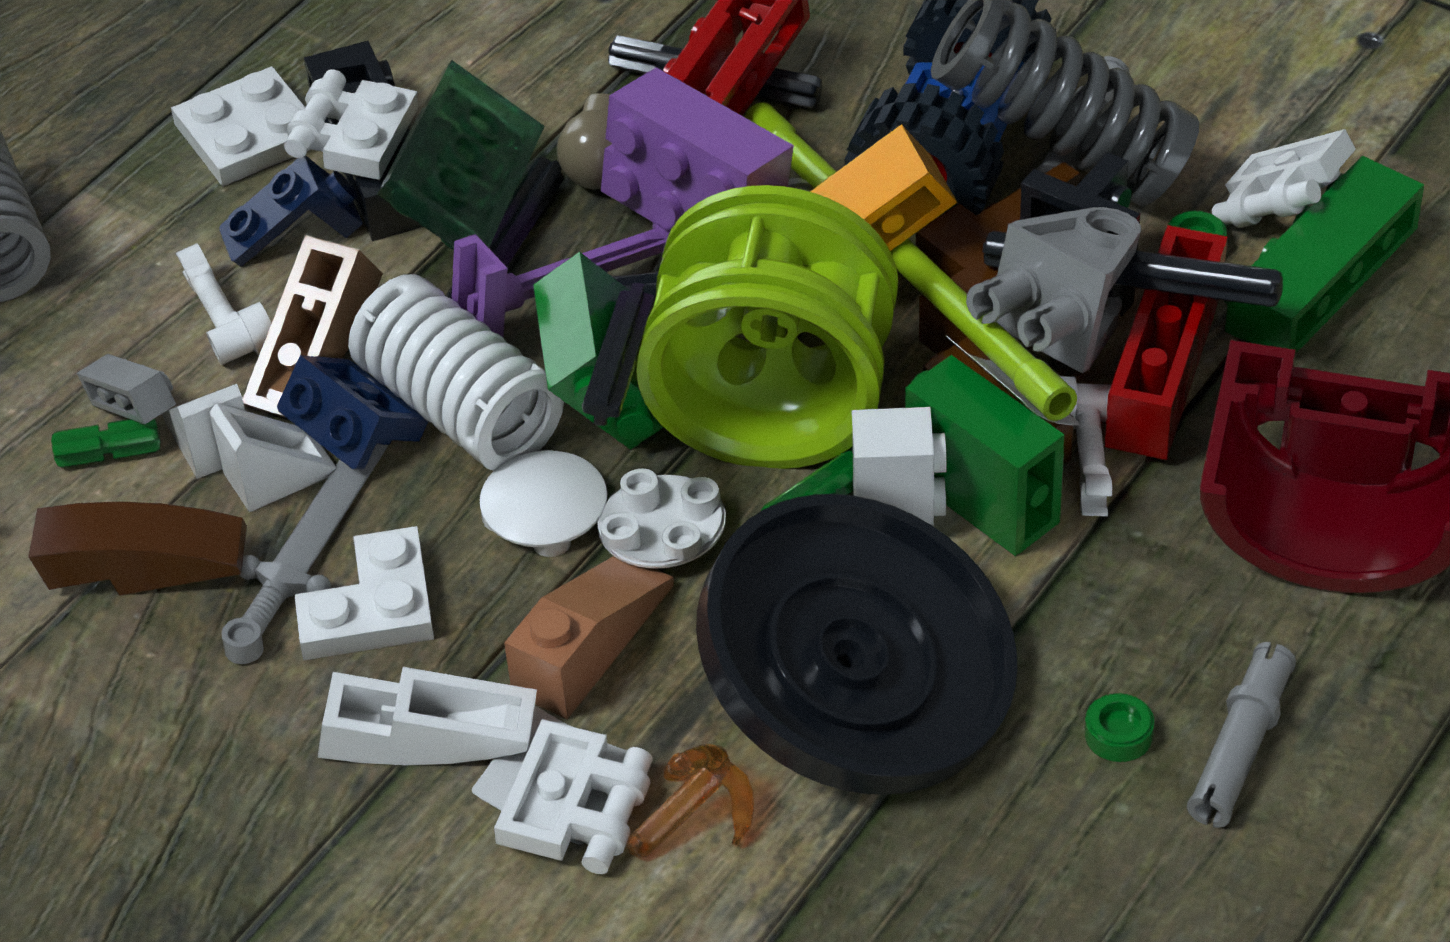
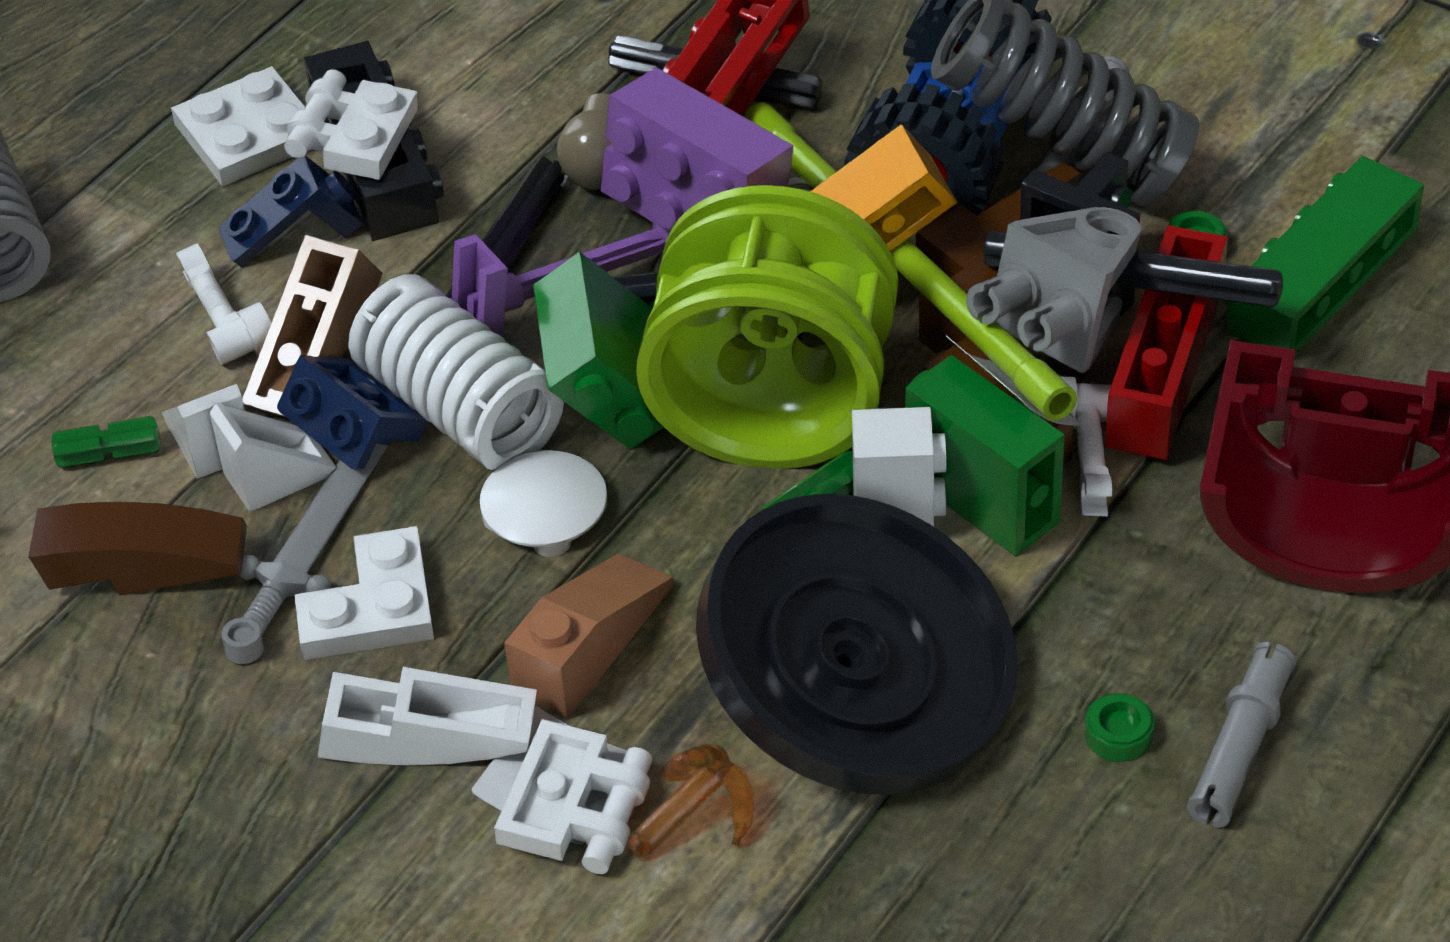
light grey piece [77,354,176,424] -> none
clear green plate [377,60,545,250] -> none
black axle [582,283,655,426] -> none
white dish [598,469,726,568] -> none
white plate [1212,129,1356,228] -> none

